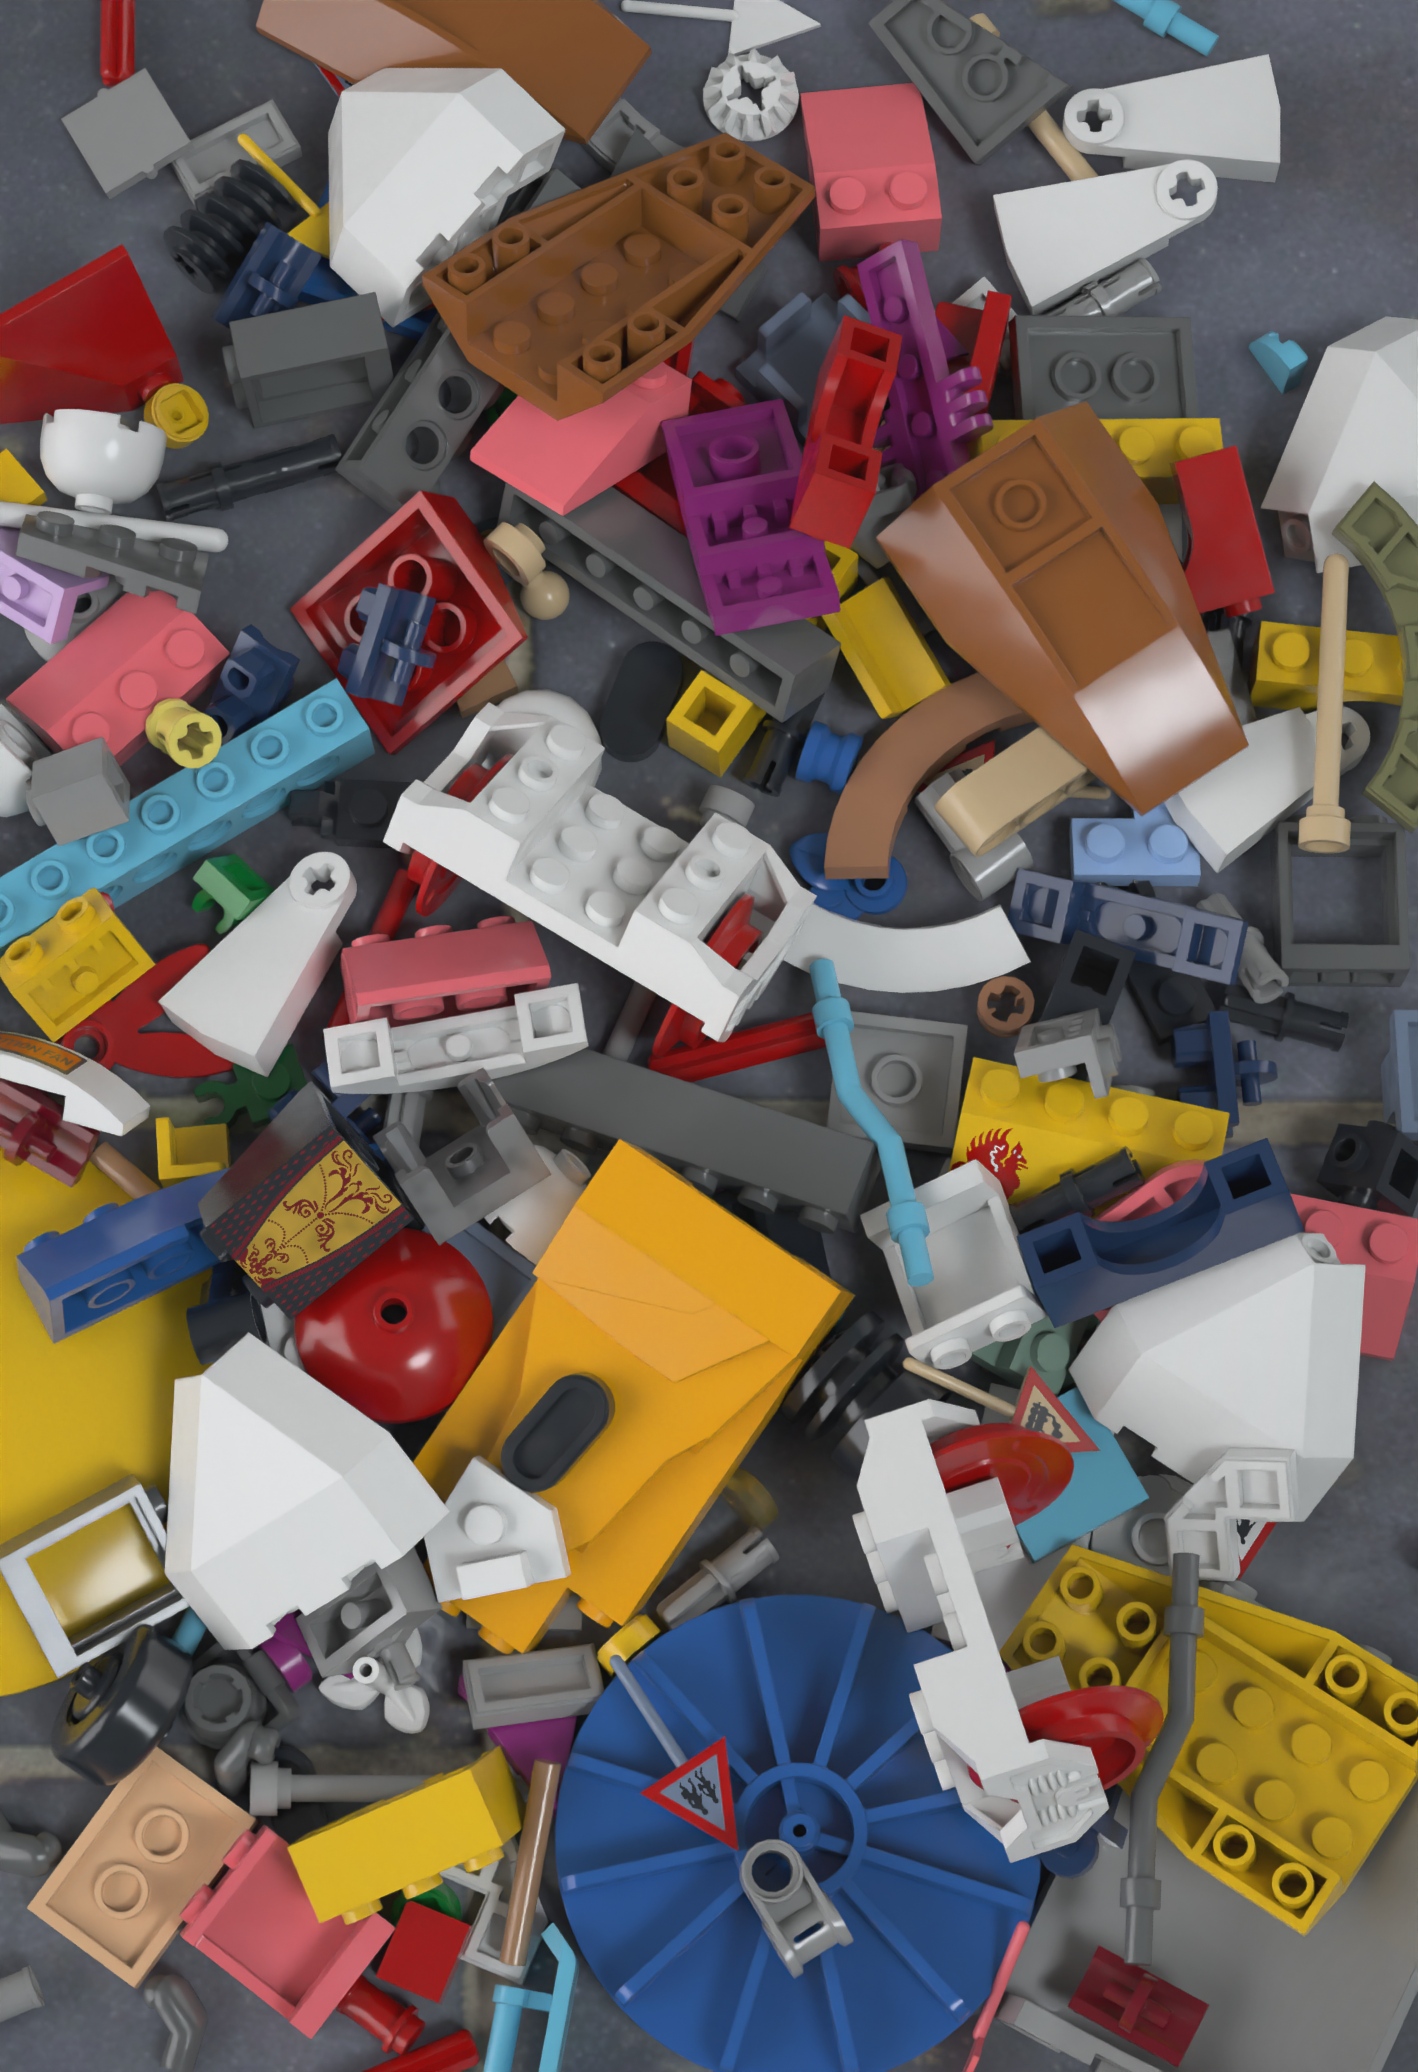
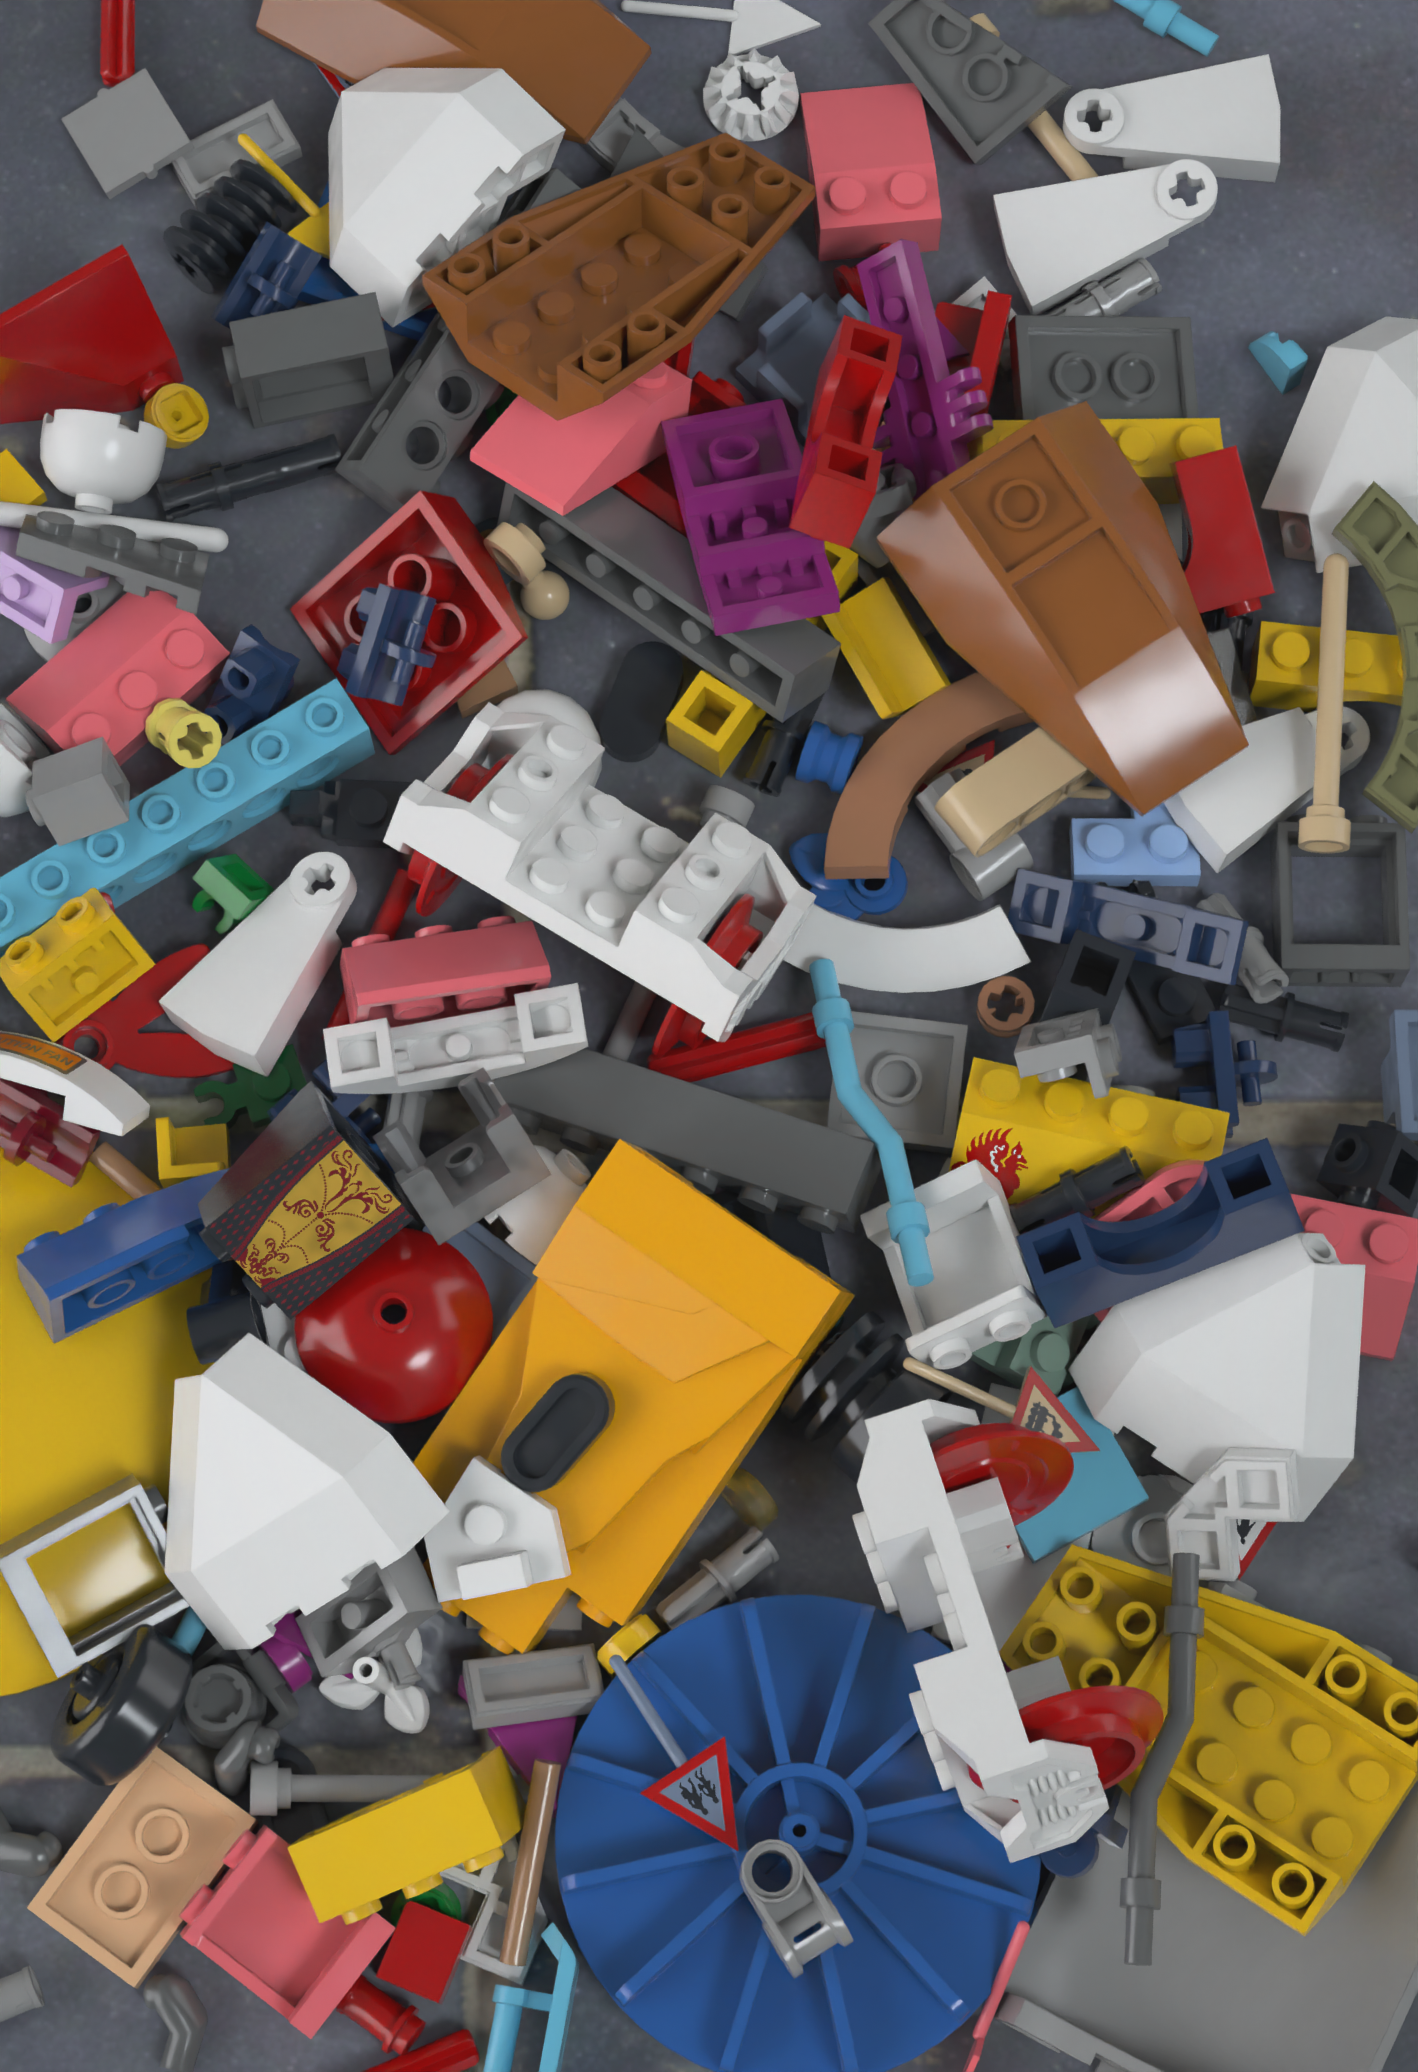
dark red hips [1067,1946,1209,2068] -> none

